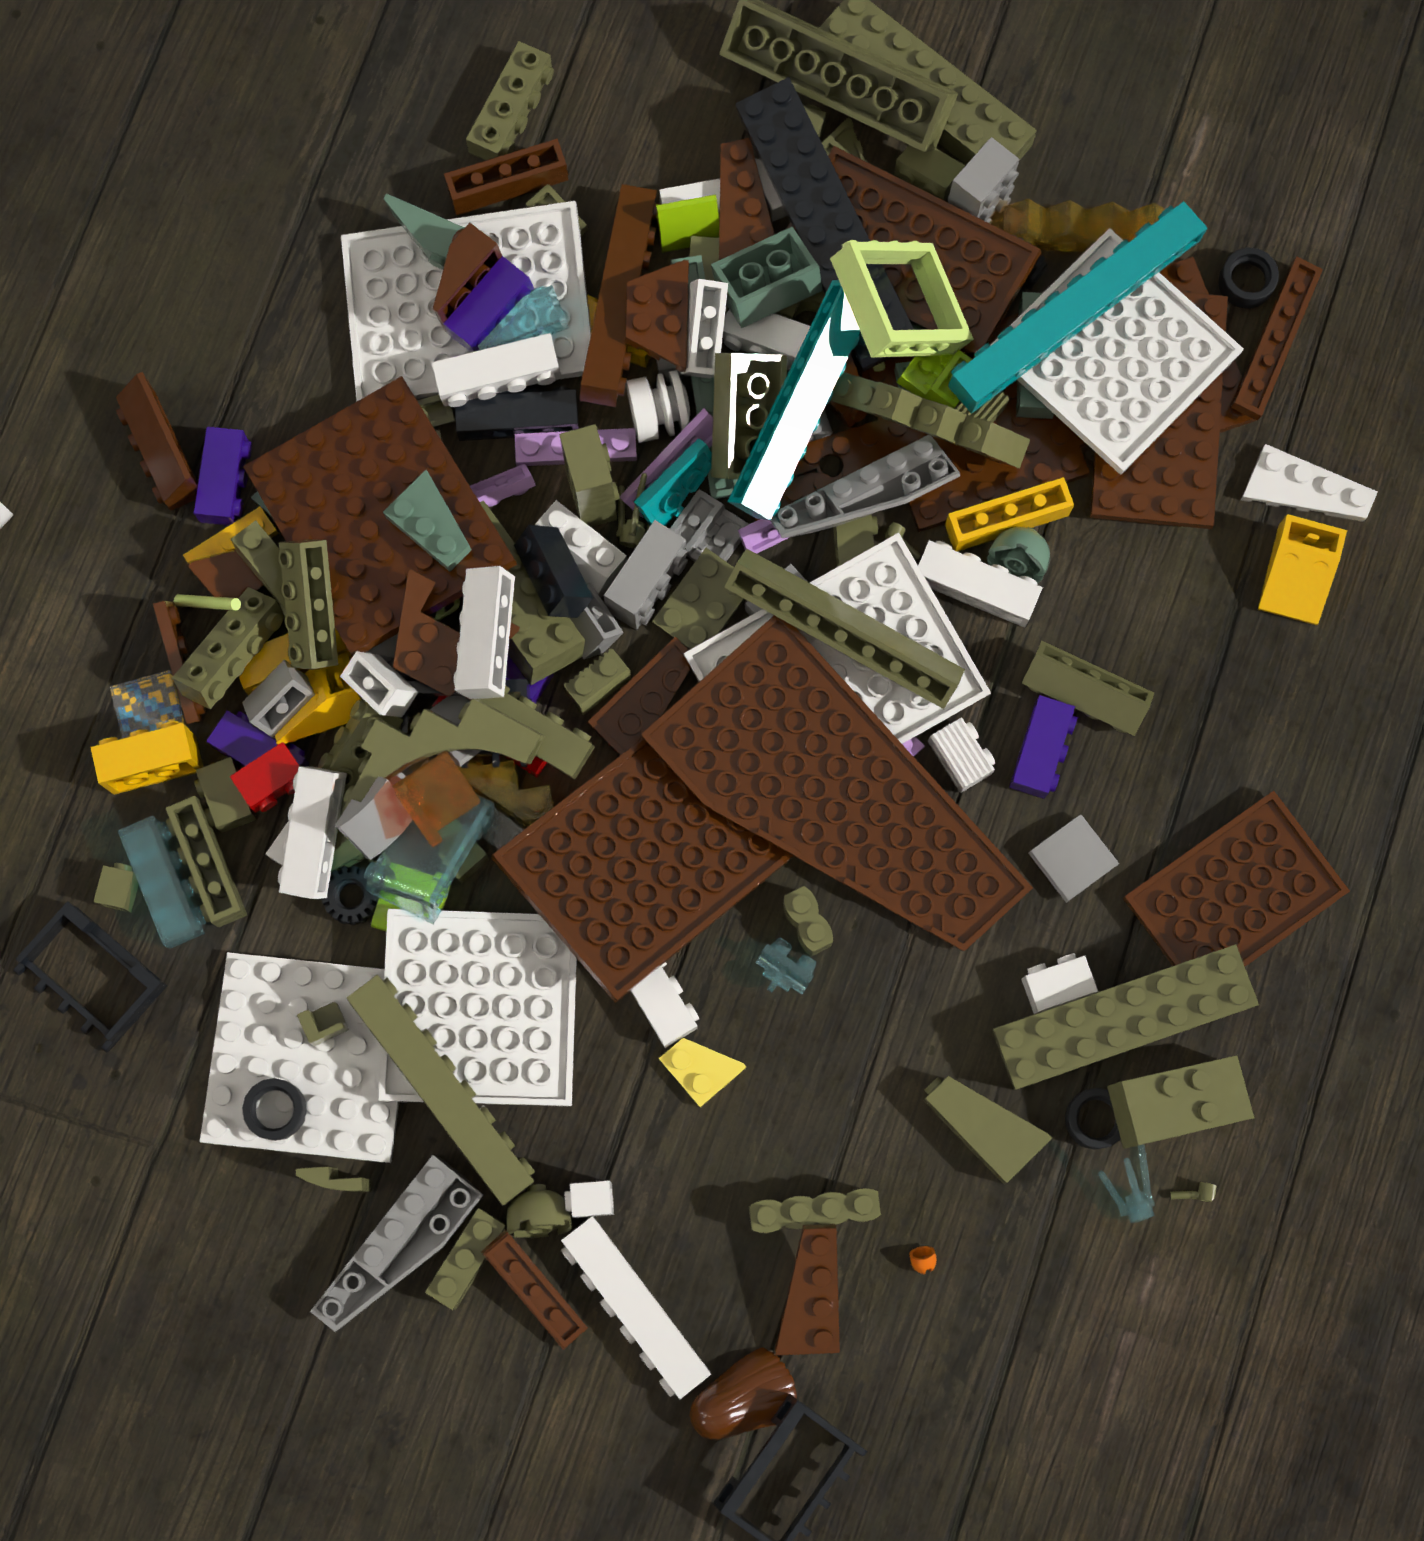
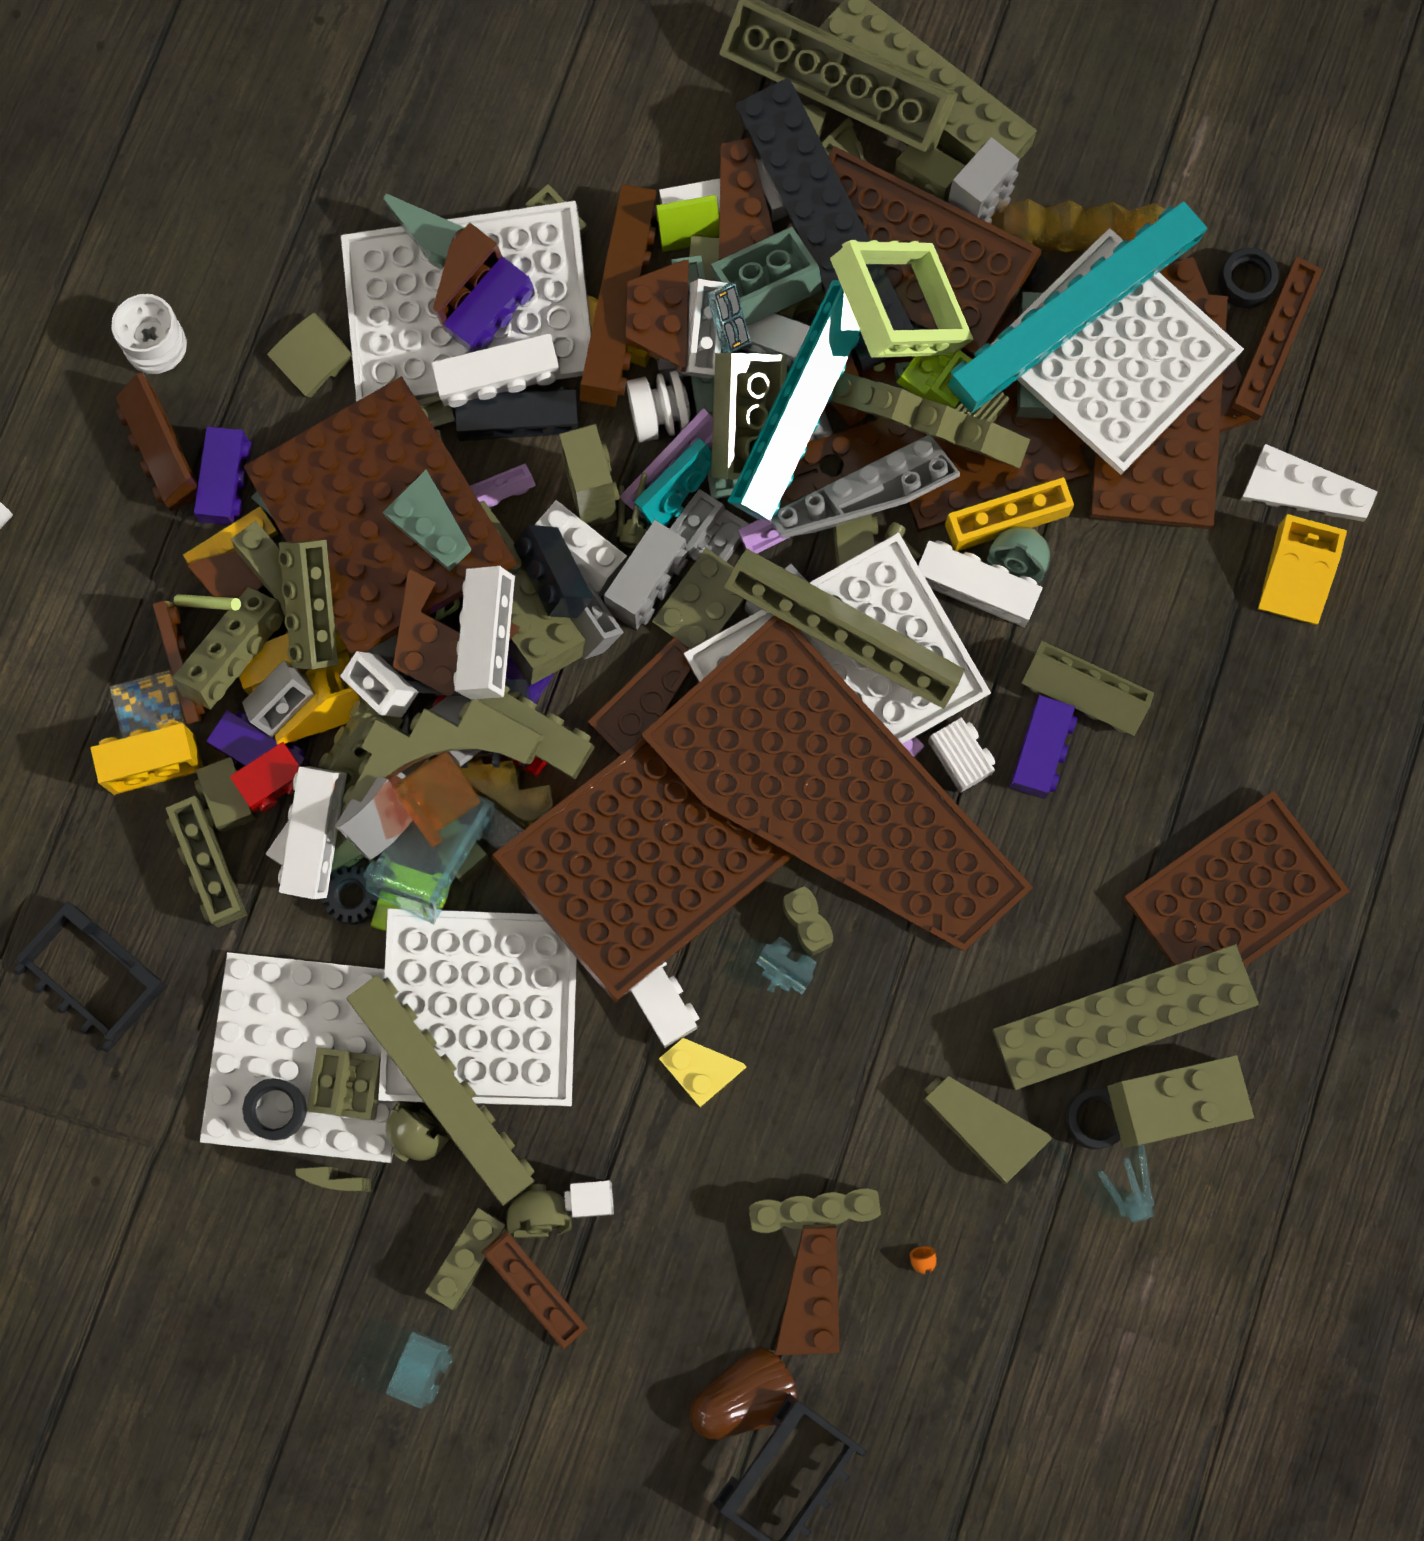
olive brick [93,863,141,913] -> none
clear light blue brick [118,816,206,949] -> none
olive panel [297,1002,349,1046] -> none
light grey wedge [310,1155,484,1332] -> none
reddish brown brick [444,139,568,215] -> none
olive brick [466,41,554,160] -> none
clear light blue slope [478,285,569,350] -> none
lavender plate [515,428,637,466] -> none
white brick [561,1217,711,1399] -> none
olive brick [564,649,631,715] -> none
white brick [1021,953,1098,1015] -> none
light grey slope [1028,814,1119,903] -> none
olive hand [1170,1182,1217,1202] -> none
none -> white wheel [111,294,187,374]
none -> olive slope [267,313,352,397]
none -> olive slope [307,1048,381,1121]
none -> olive cylinder [385,1101,451,1161]
none -> clear light blue brick [385,1330,453,1409]
none -> tile [706,283,751,353]

